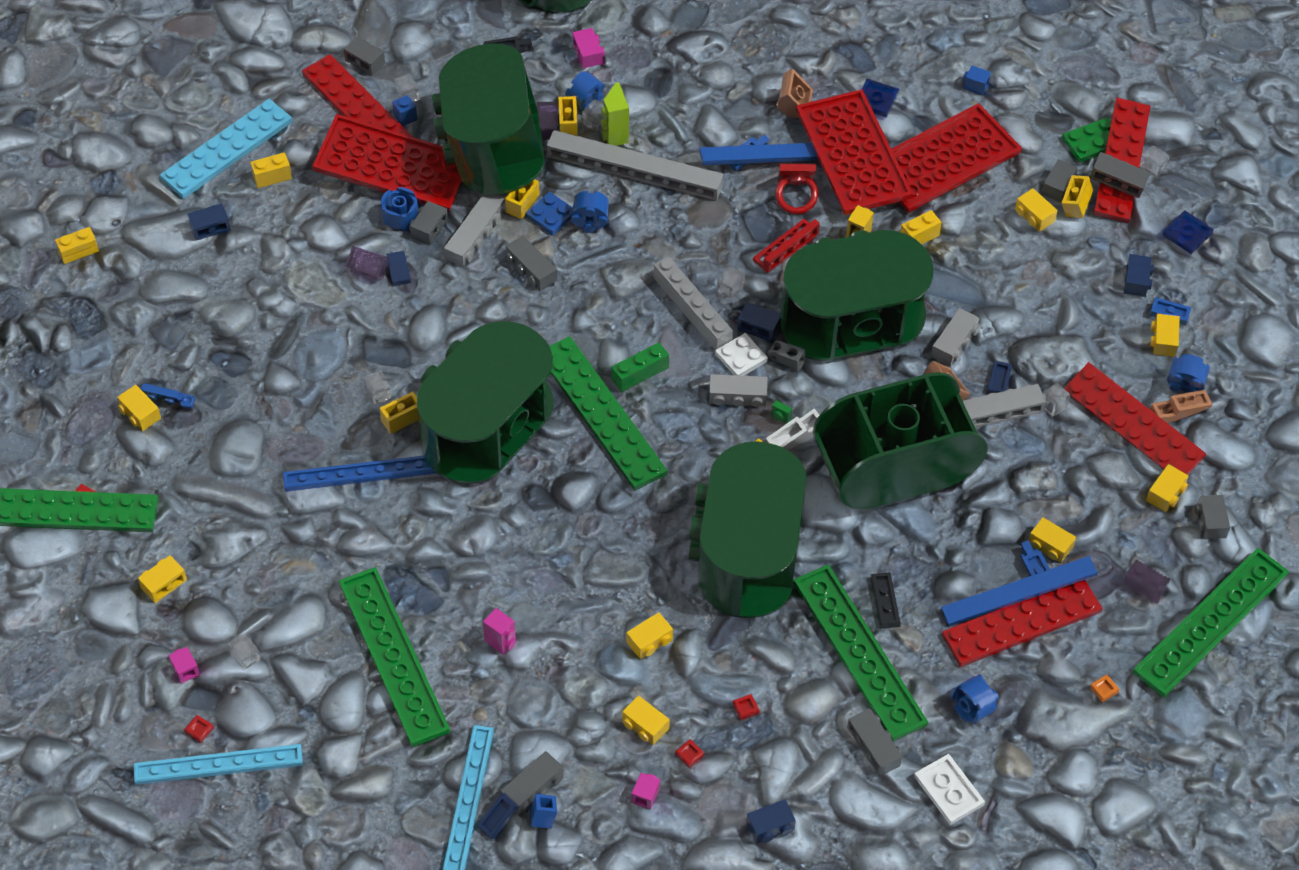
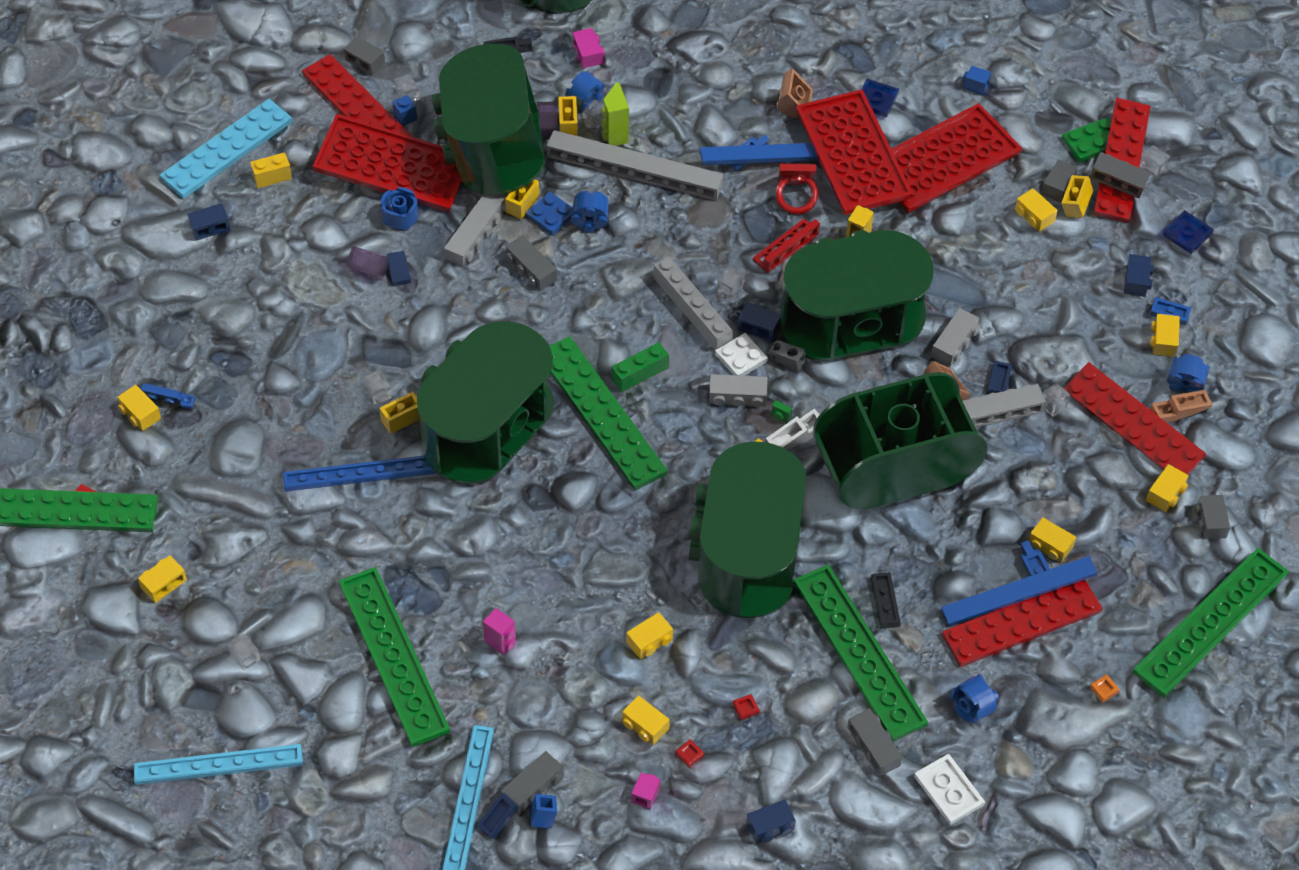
yellow brick [55,227,99,264] -> none
dark pink brick [169,647,200,684] -> none
red tile [184,715,214,743] -> none
dark grey brick [409,201,448,245] -> none
yellow brick [900,210,942,244] -> none
clear purple brick [1123,560,1170,604] -> none

